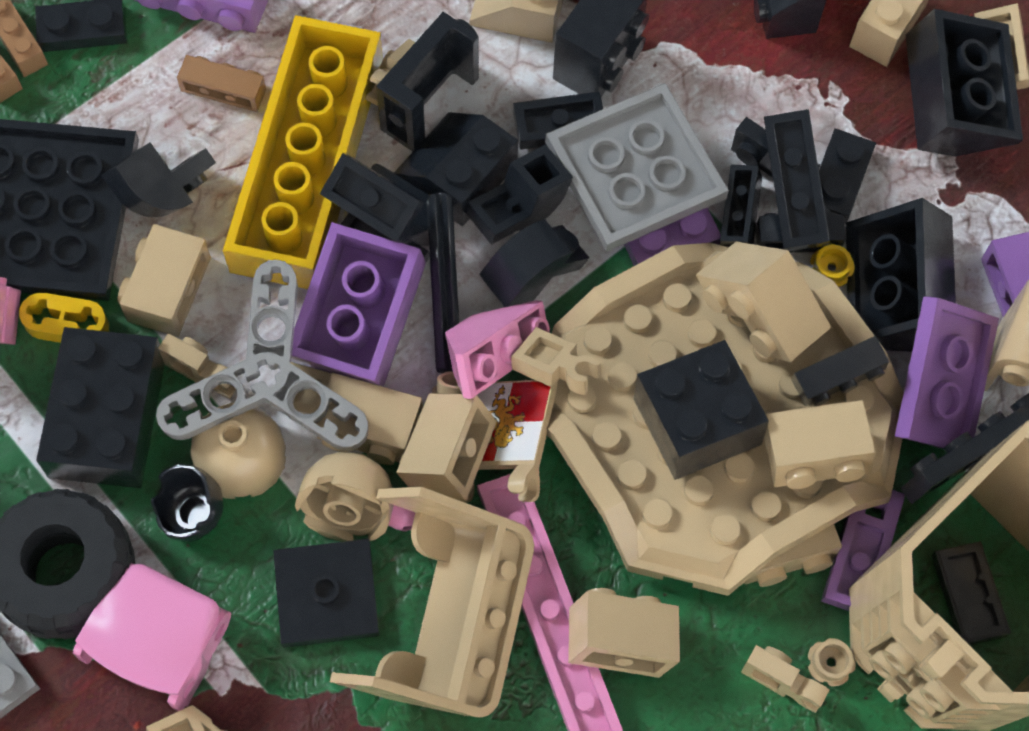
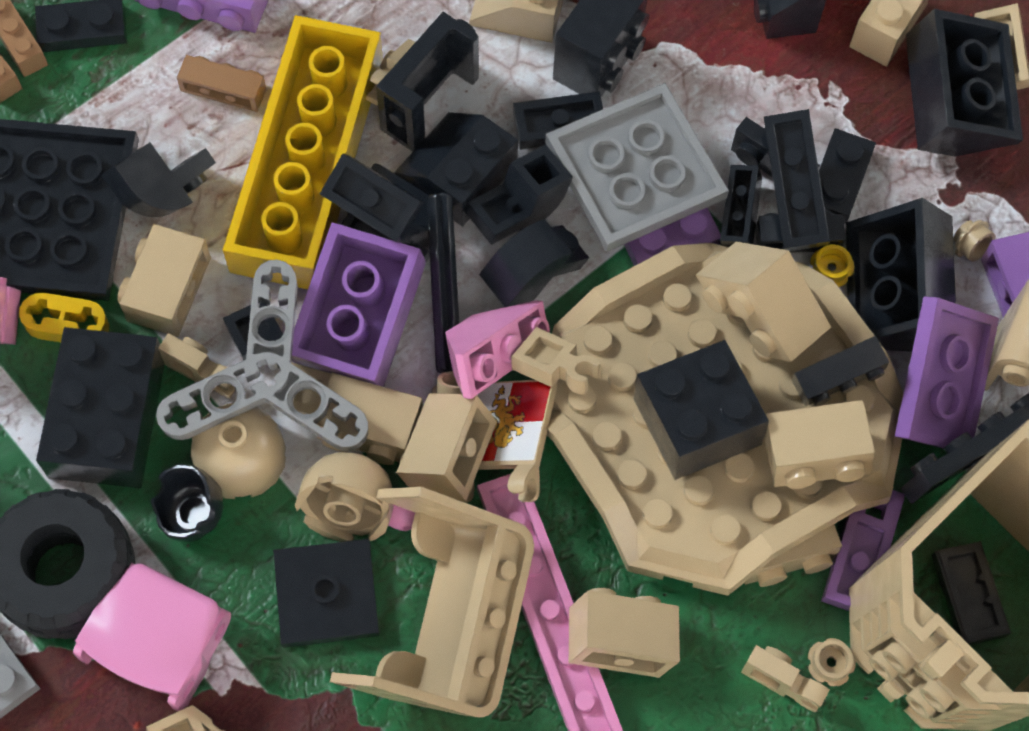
none -> black plate [223,303,283,360]
none -> tan plate [953,220,996,262]

